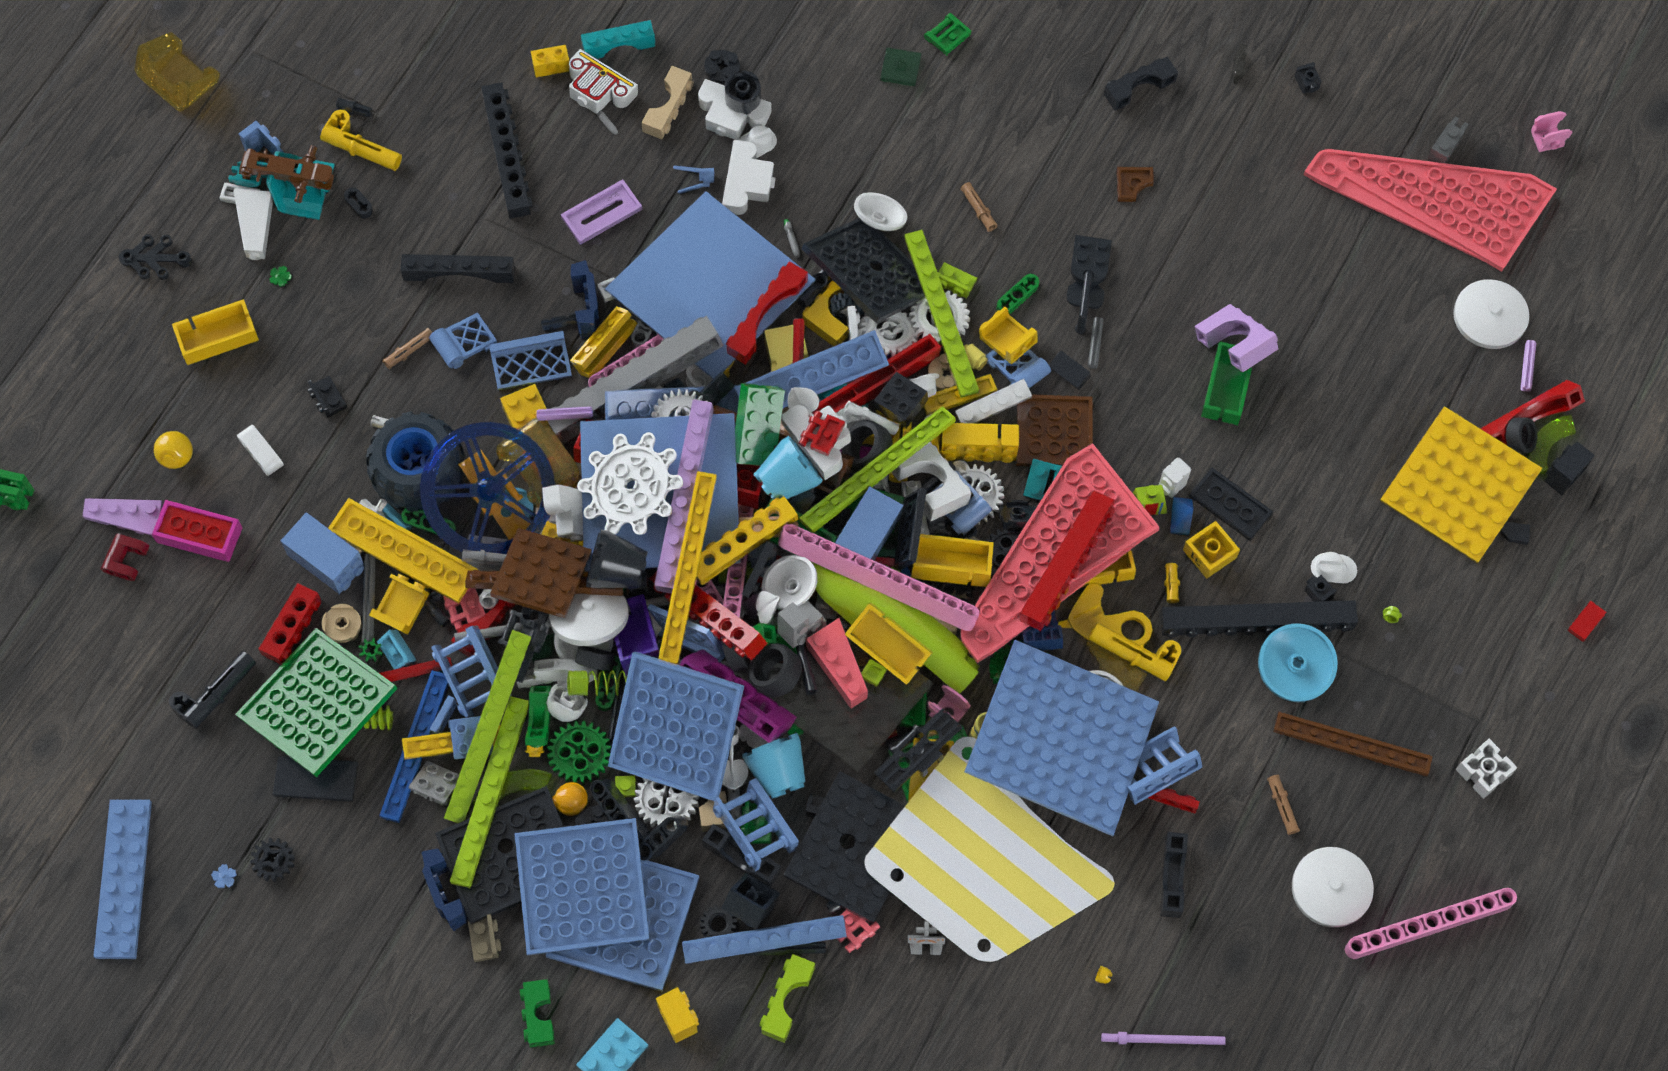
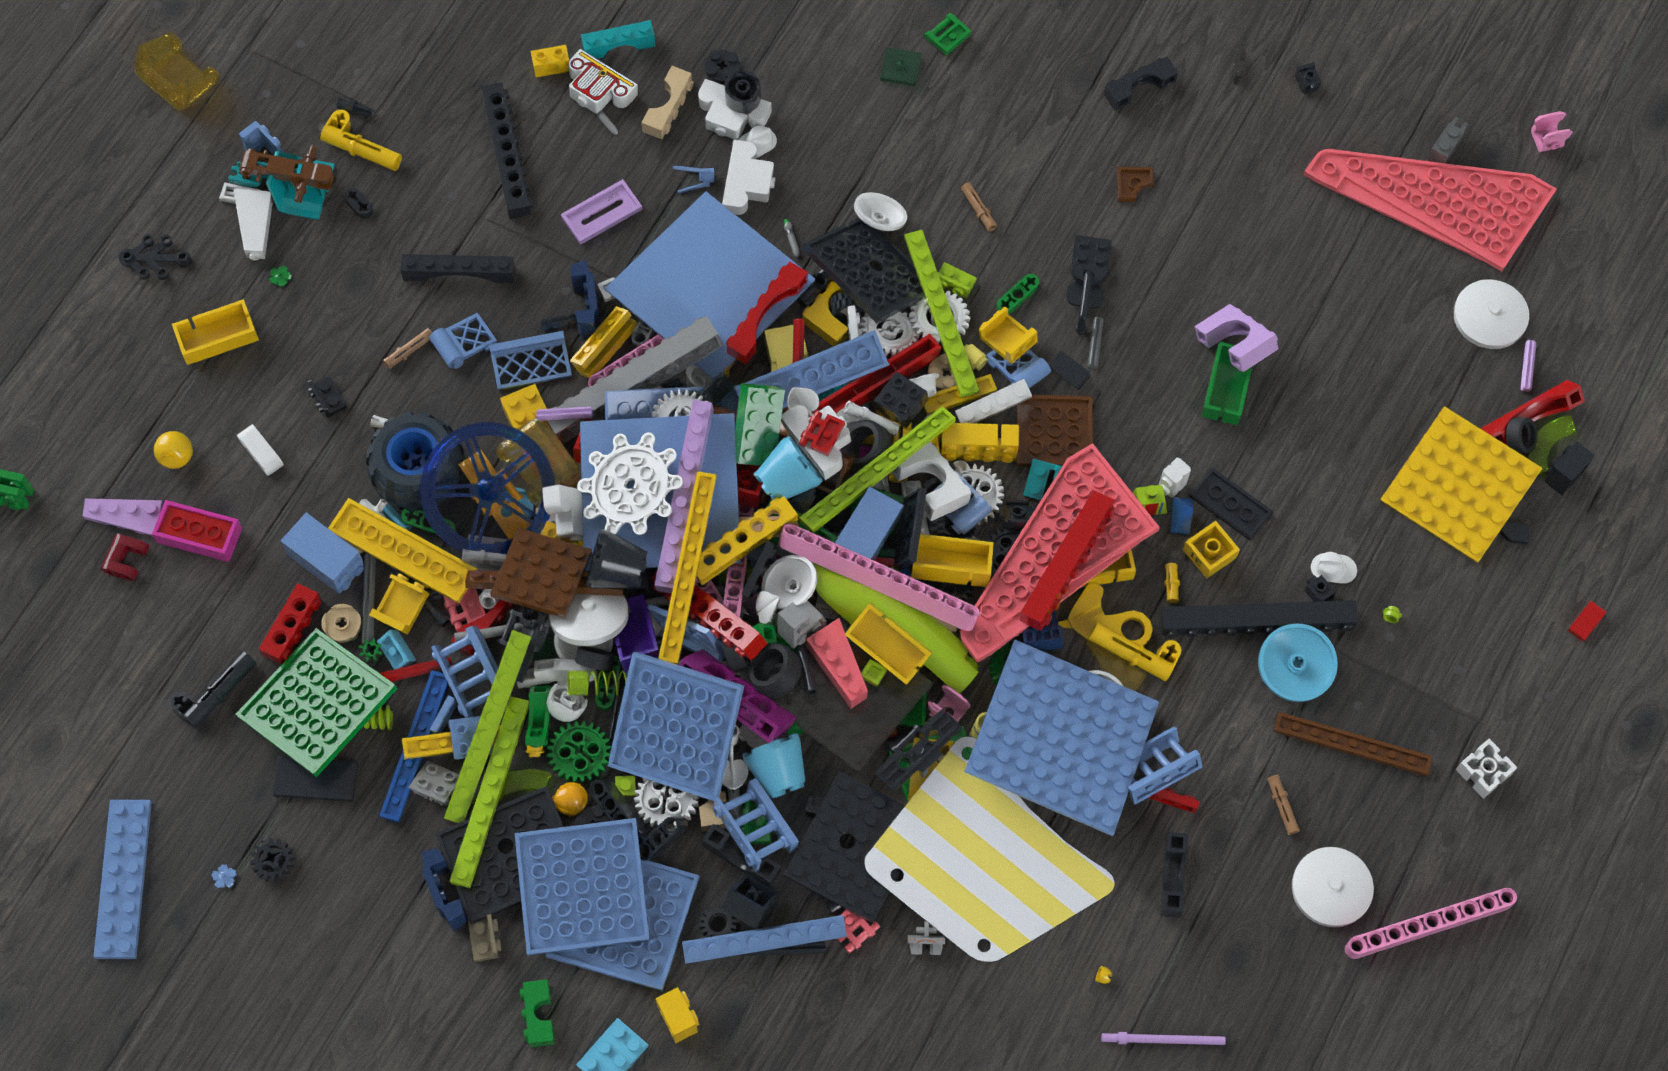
lime arch [759,954,815,1043] -> none

